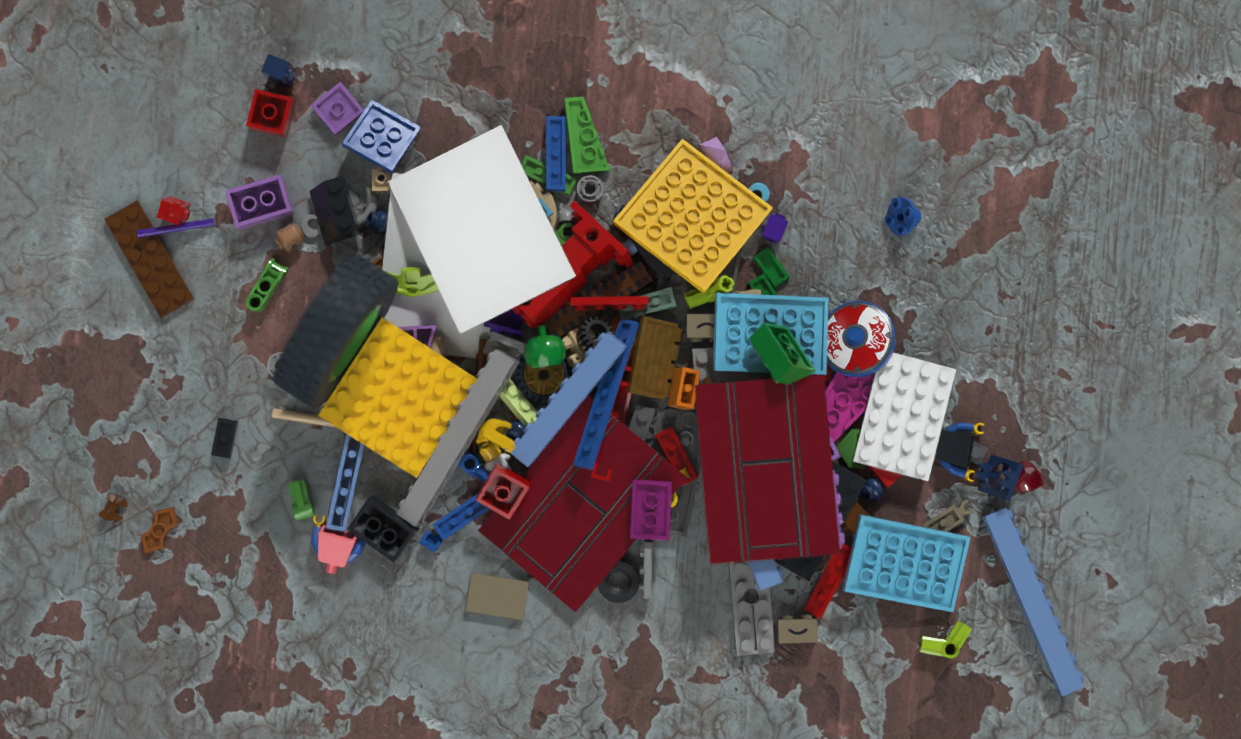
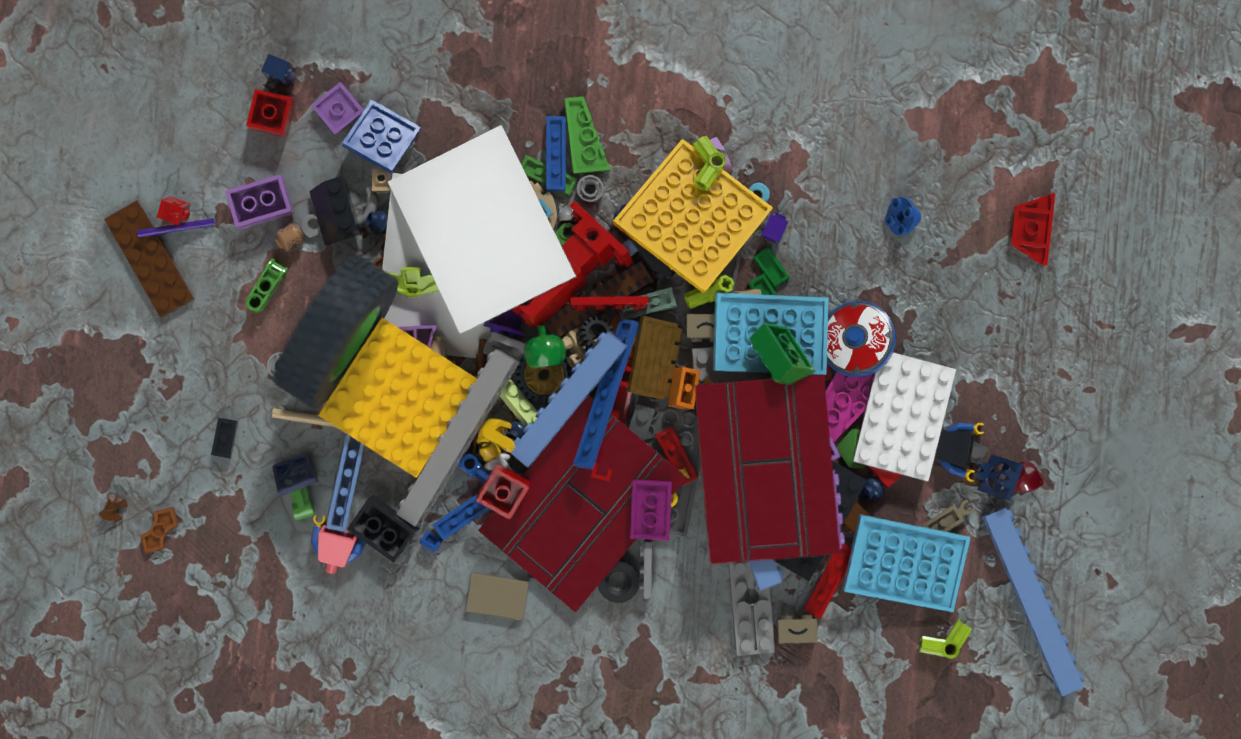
none -> dark blue piece [272,452,319,497]
none -> lime piece [692,136,726,191]
none -> red wing [1010,193,1056,267]

